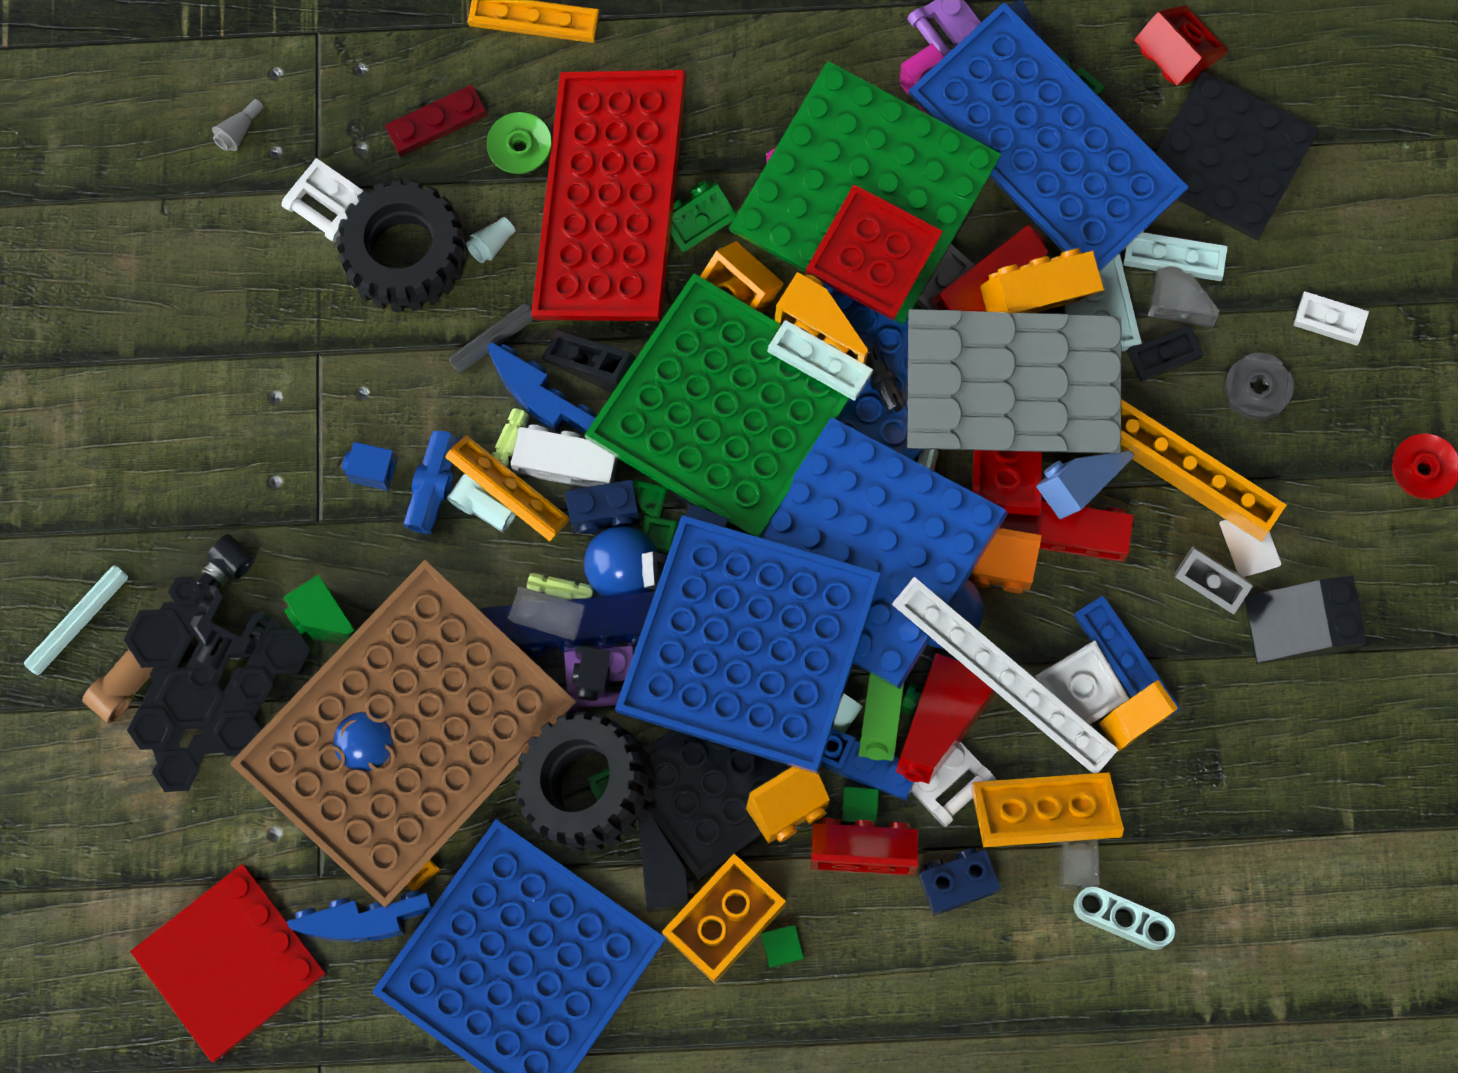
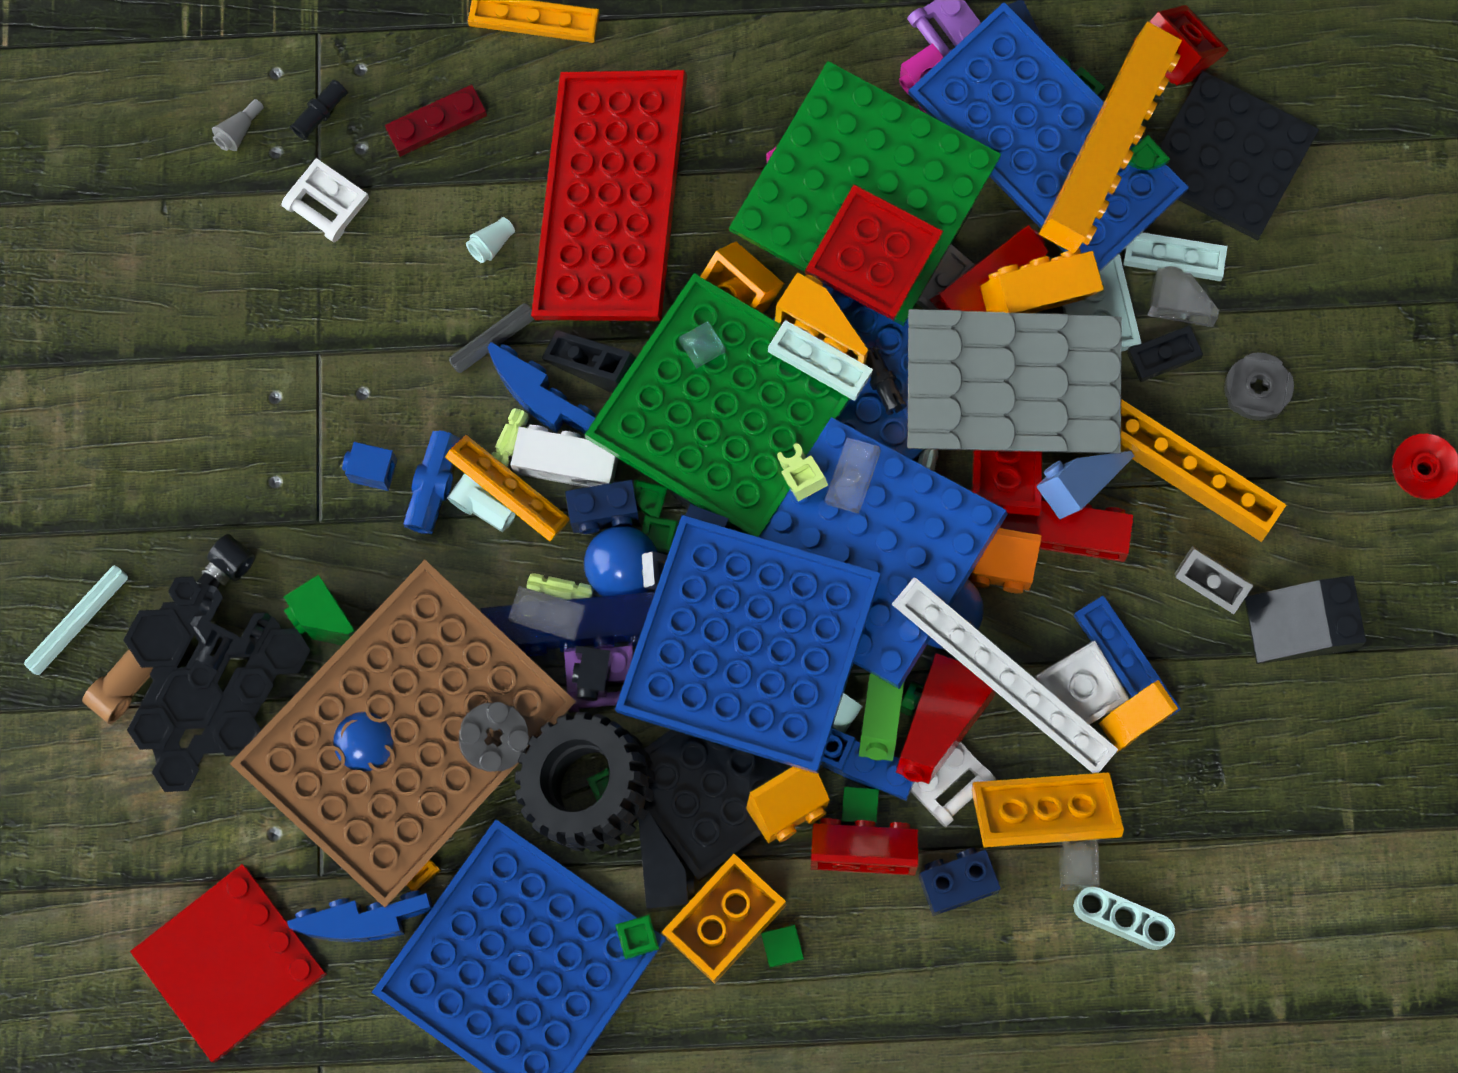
black tyre [336,179,467,312] -> none
bright green dish [486,112,552,174] -> none
green bracket [671,180,736,253] -> none
white sticker [1219,520,1281,577] -> none
white plate [1293,291,1369,346] -> none
none -> black pin [290,80,348,140]
none -> flat silver plate [459,702,529,772]
none -> green tile [615,915,659,960]
none -> clear light blue tile [679,321,725,369]
none -> yellowish green plate [777,443,828,502]
none -> clear plate [825,438,881,513]
none -> light orange brick [1039,21,1182,253]
none -> green tile [1128,135,1170,170]

